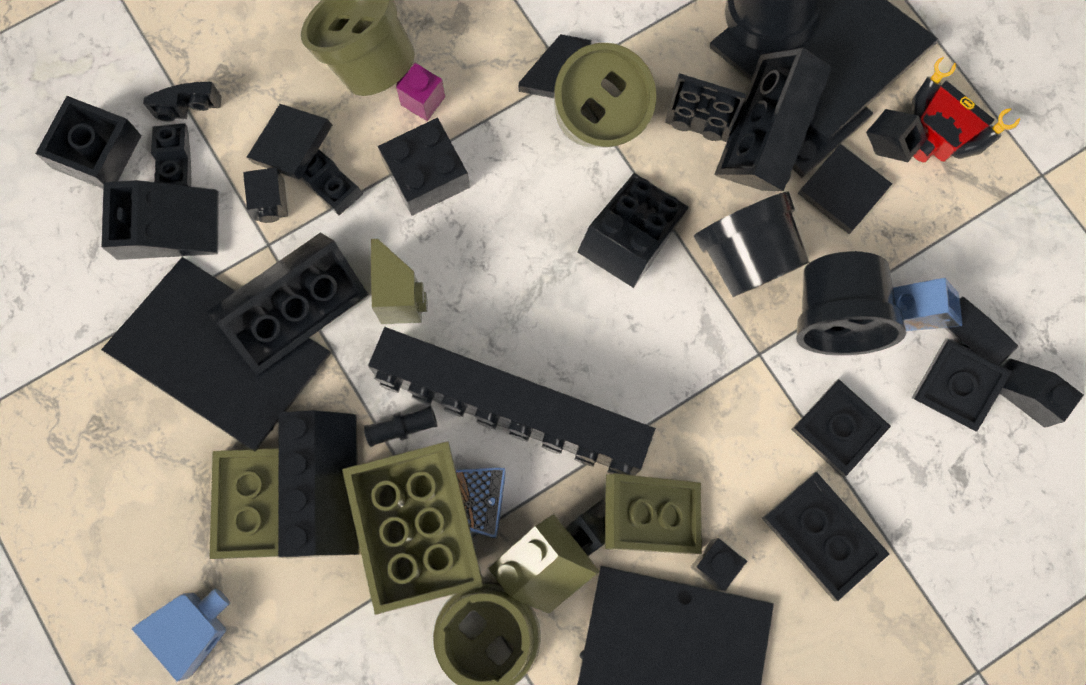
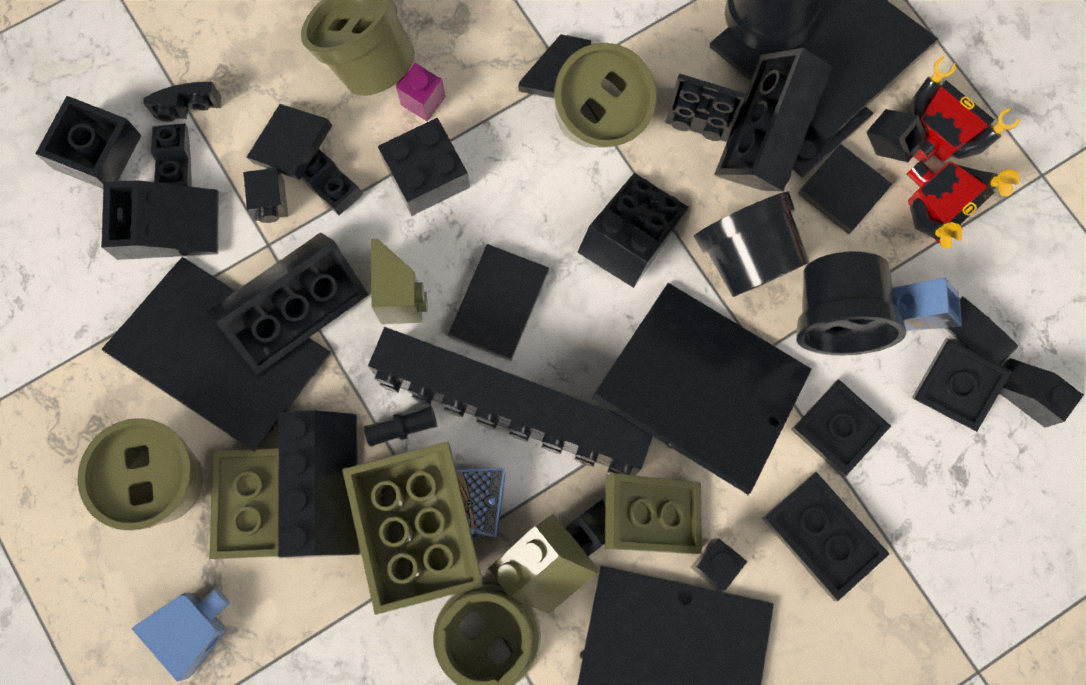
none -> olive piece [78,418,203,531]
none -> black tile [448,244,549,361]
none -> black piece [592,282,812,495]
none -> torso [906,160,1019,249]

